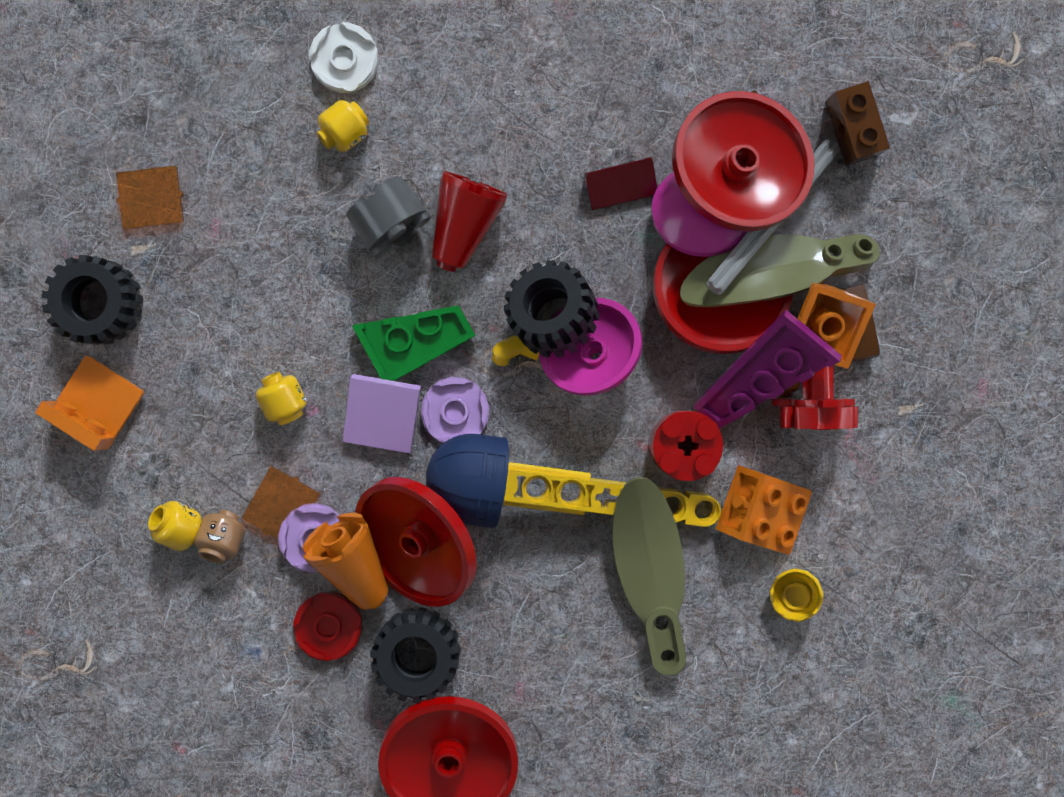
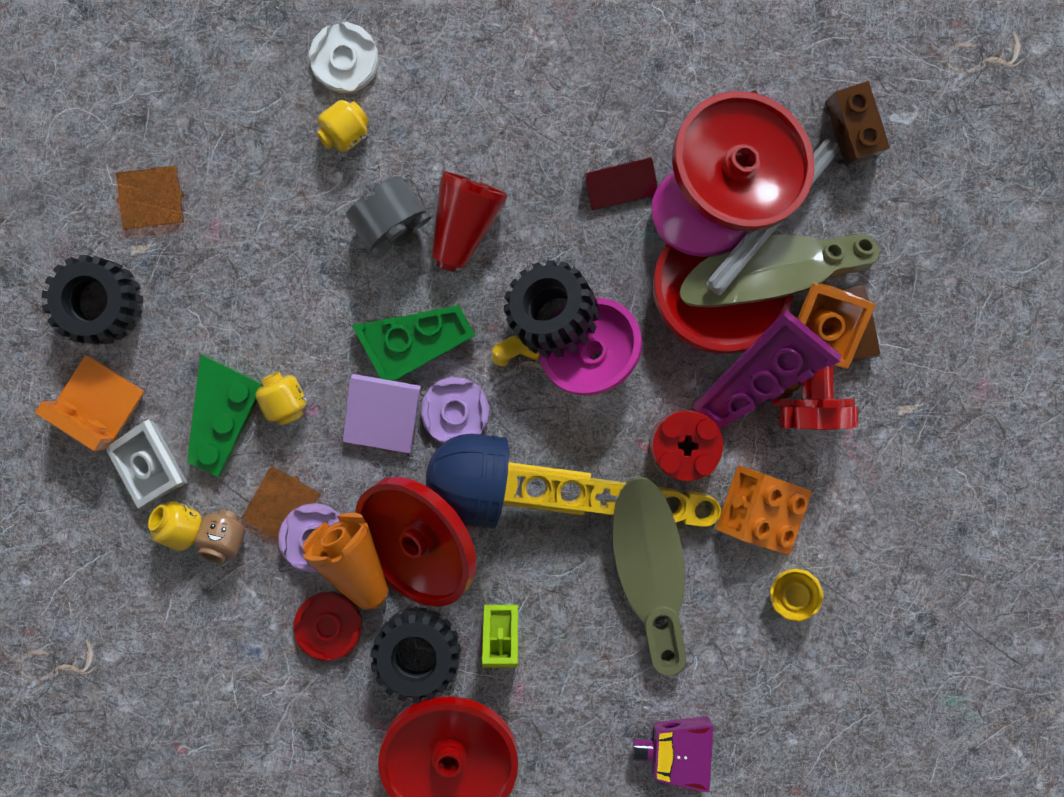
none -> white slope [106,420,187,508]
none -> green wing [187,354,263,477]
none -> lime slope [482,605,518,668]
none -> magenta torso [632,717,713,792]

